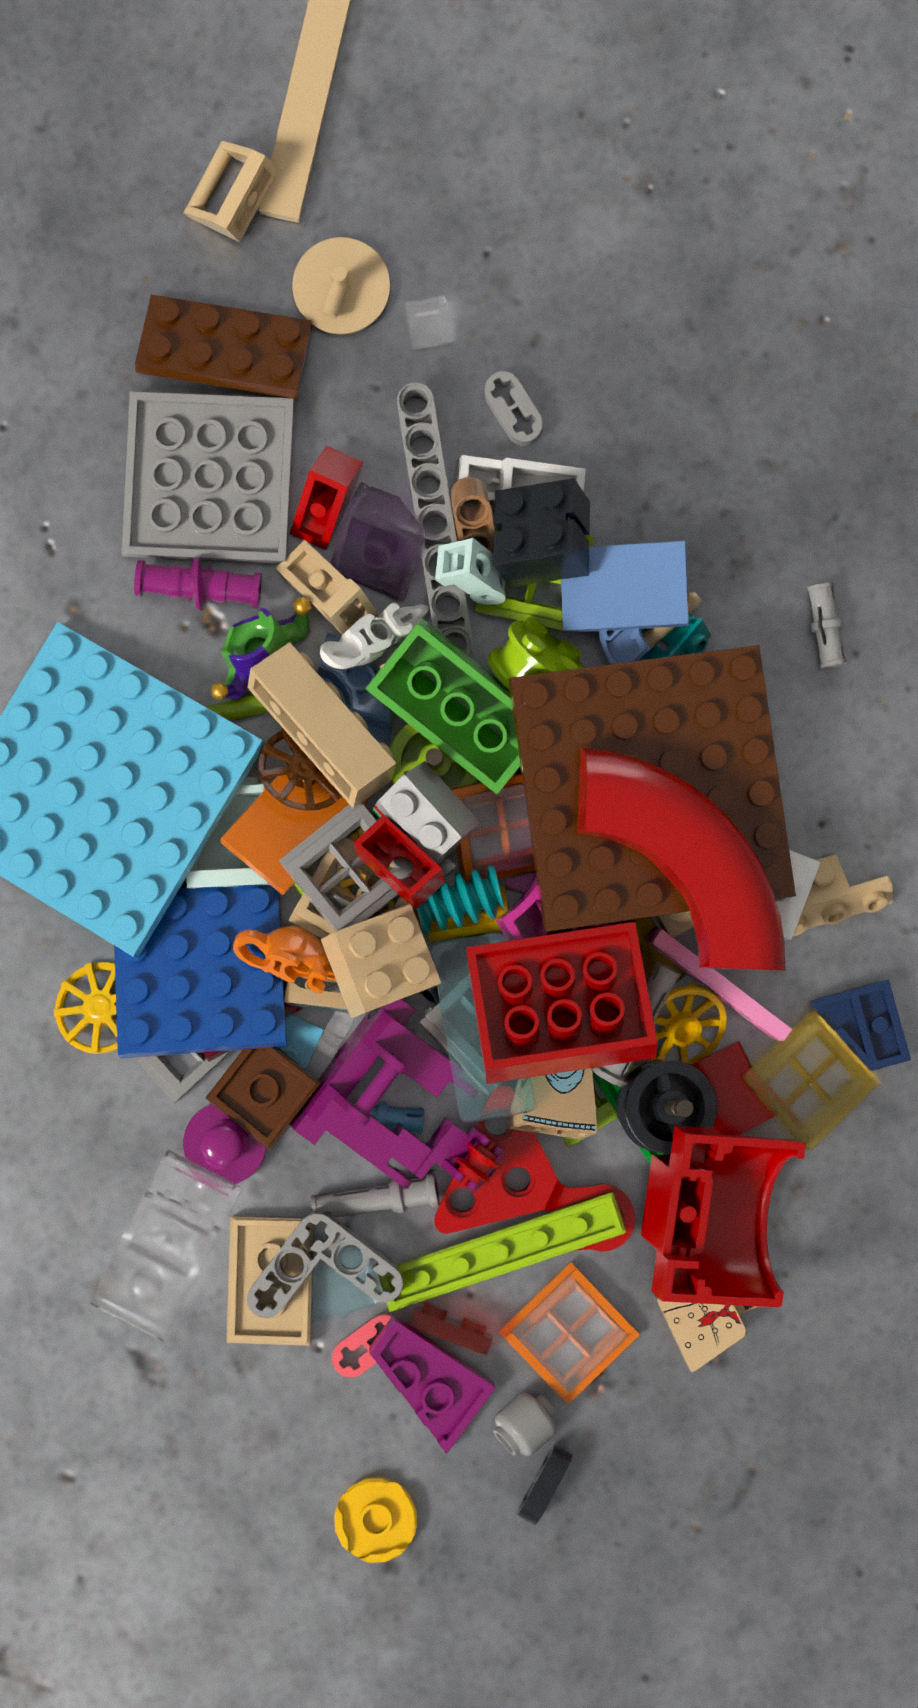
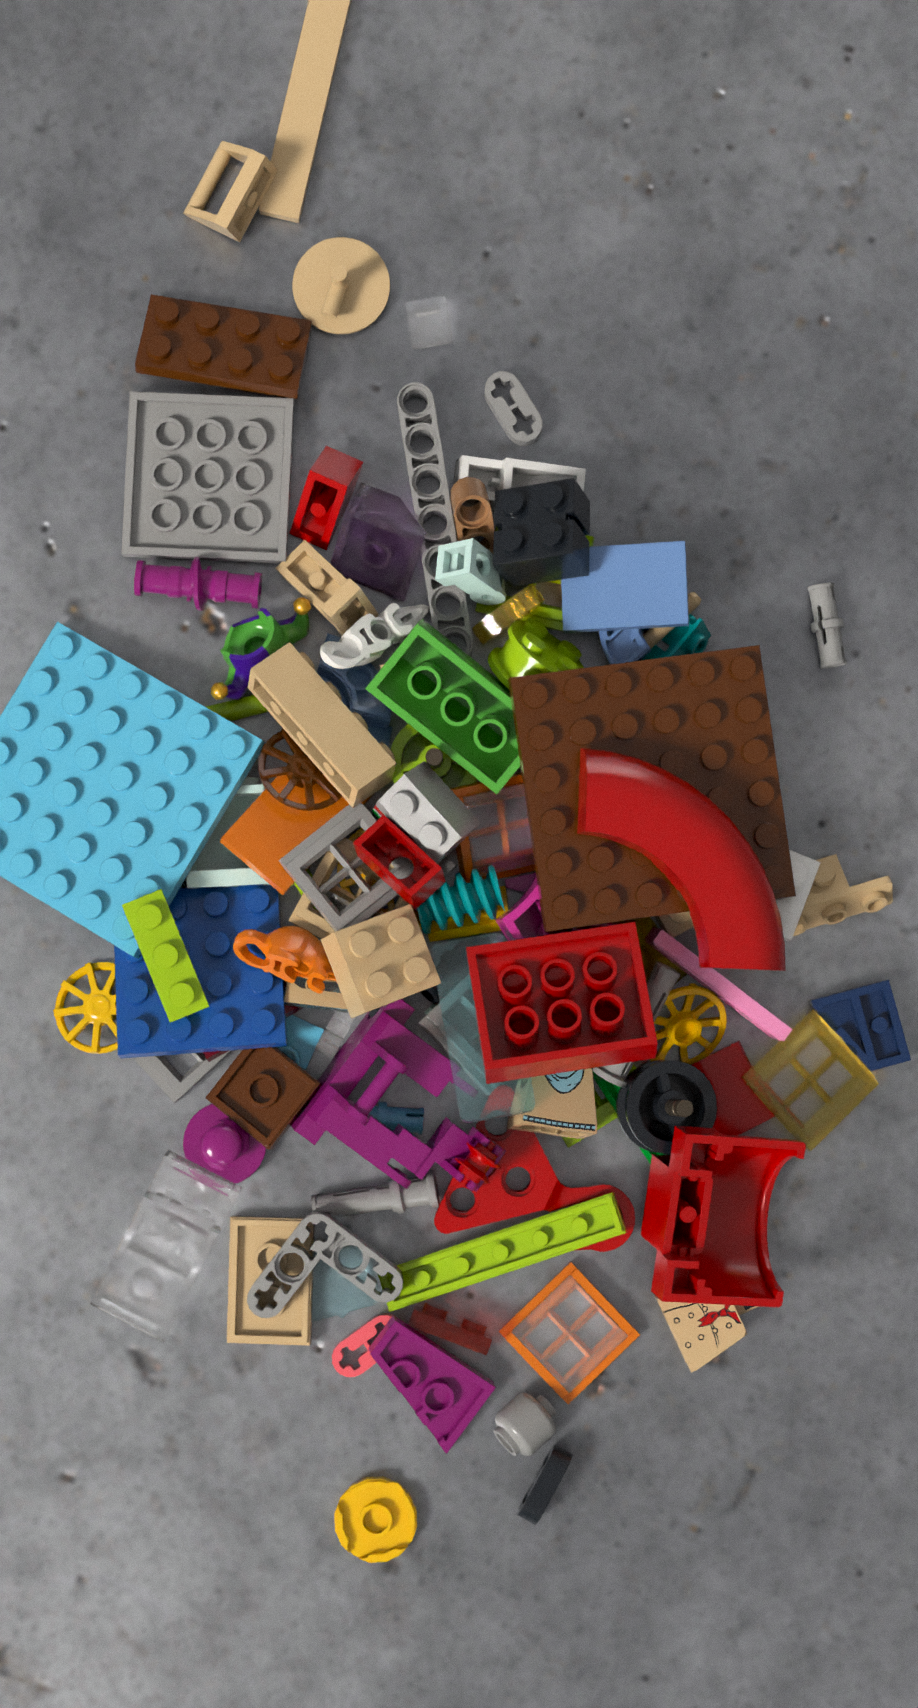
none -> lime plate [122,889,209,1023]
none -> clear yellow beam [471,583,545,646]

